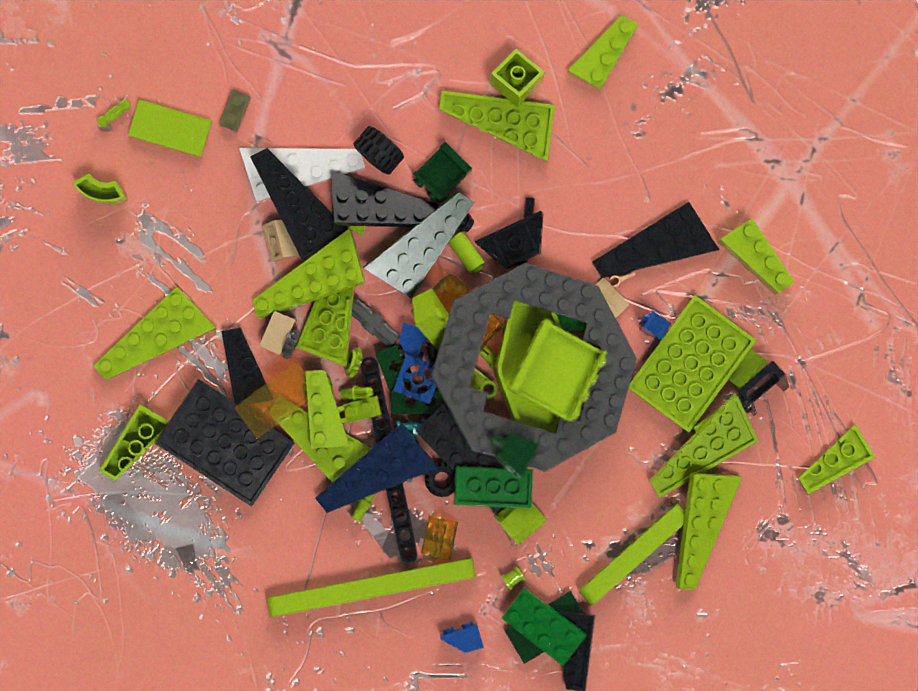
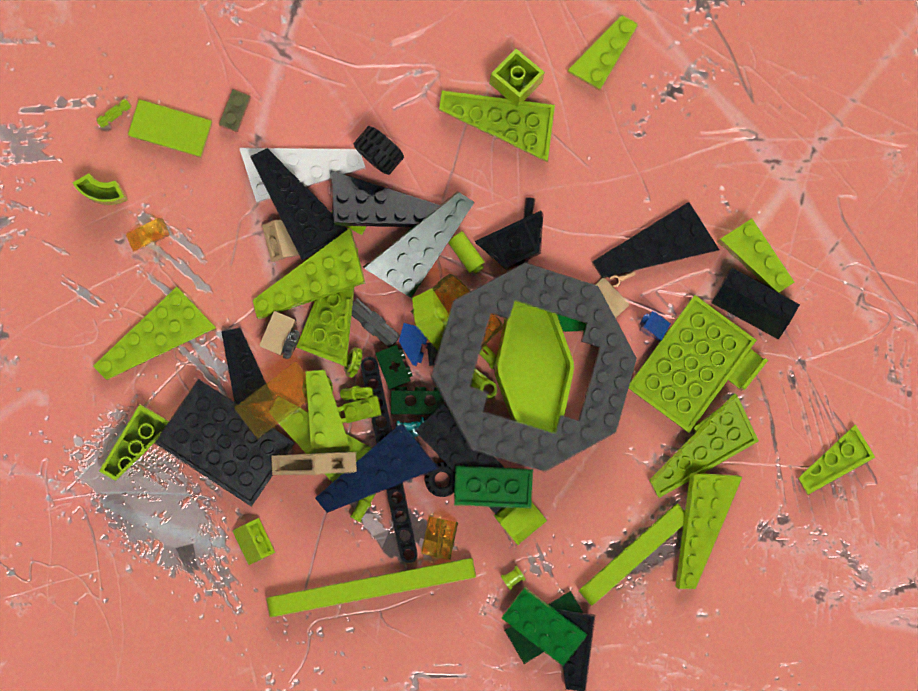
blue piece [393,355,436,404] -> none
dark green panel [413,142,472,203] -> none
blue slope [440,622,484,653] -> none
black plate [457,213,474,232] -> none
dark green torso [489,433,540,477] -> none
lime panel [507,319,607,422] -> none
black panel [737,361,789,416] -> none
none -> clear yellow slope [126,218,170,252]
none -> lime panel [233,518,275,565]
none -> tan slope [272,452,356,475]
none -> black slope [711,268,800,340]

